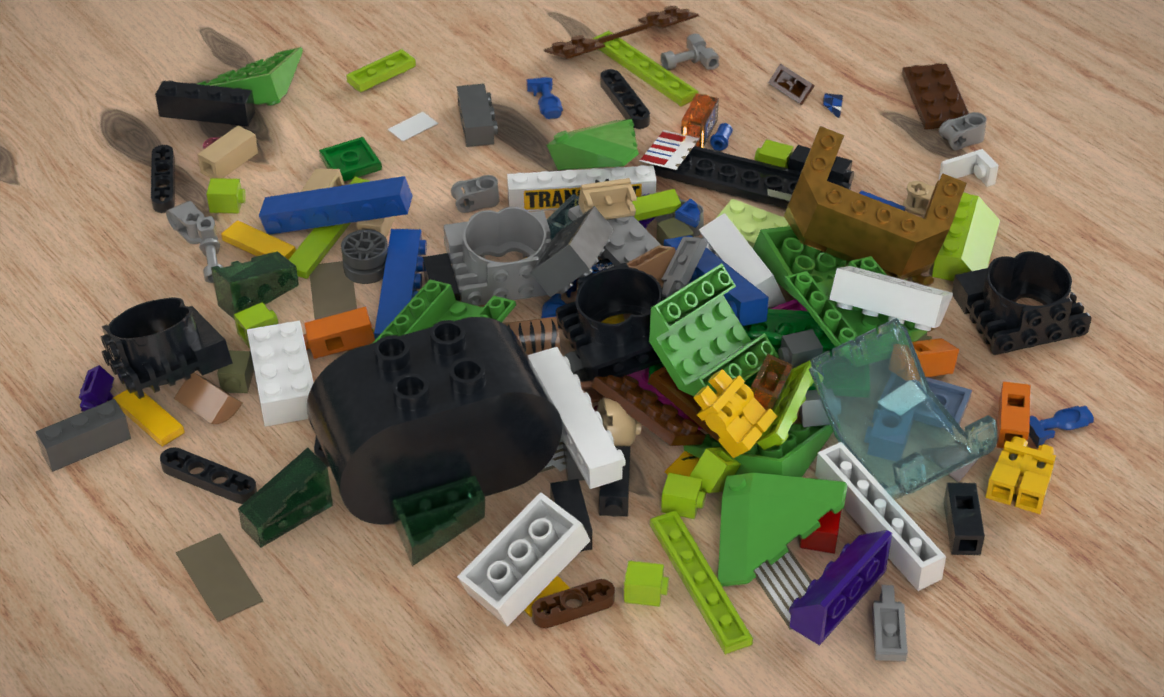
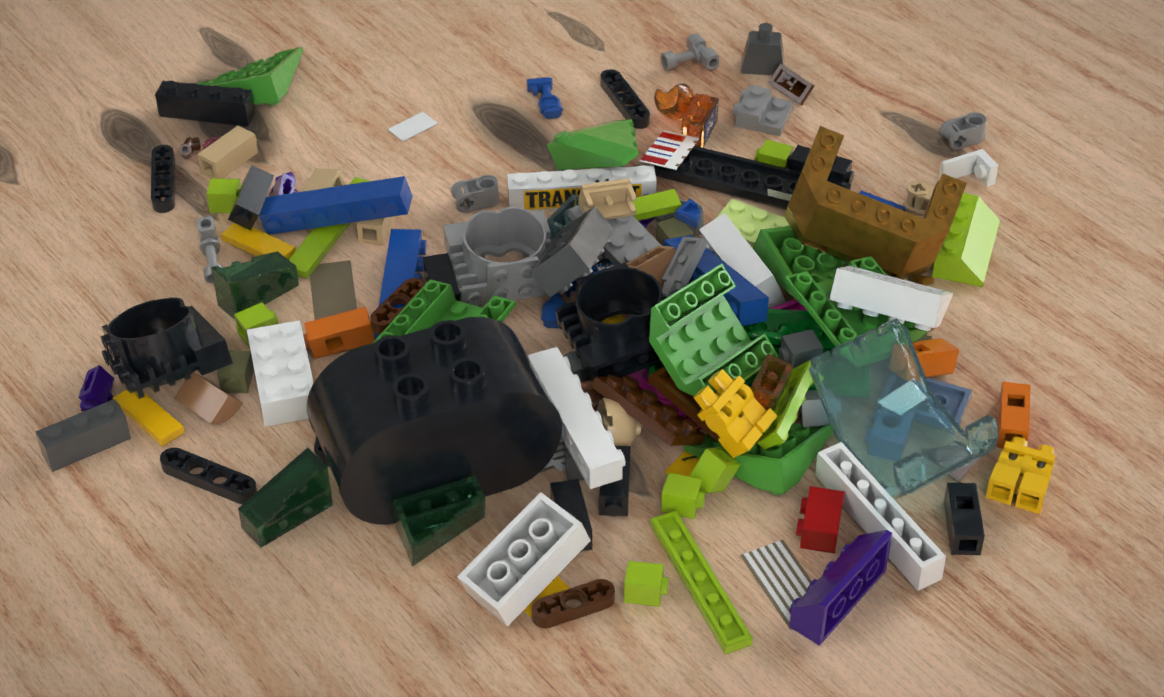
light grey piece [166,201,204,244] -> none
dark tan sticker [176,533,263,622] -> none
green plate [319,137,382,181] -> none
dark grey wheel [341,230,388,284] -> none
lime plate [346,49,416,92] -> none
dark grey brick [457,83,498,147] -> none
medium nougat brick [504,317,561,355] -> none
reddish brown hinge [544,6,699,59] -> none
lime tile [593,31,699,107] -> none
blue pin [710,123,733,151] -> none
bright green slope [718,473,847,587] -> none
sticker [823,93,843,118] -> none
light grey hinge [872,585,907,662] -> none
reddish brown plate [902,63,969,130] -> none
black hose [952,251,1092,355] -> none
blue piece [1029,406,1094,448] -> none
none -> reddish brown arm [179,137,201,158]
none -> black brick [228,165,274,230]
none -> piece [269,172,297,197]
none -> reddish brown beam [370,278,425,334]
none -> clear orange hair [654,84,695,120]
none -> light grey plate [733,85,794,136]
none -> dark grey torso [741,23,785,75]

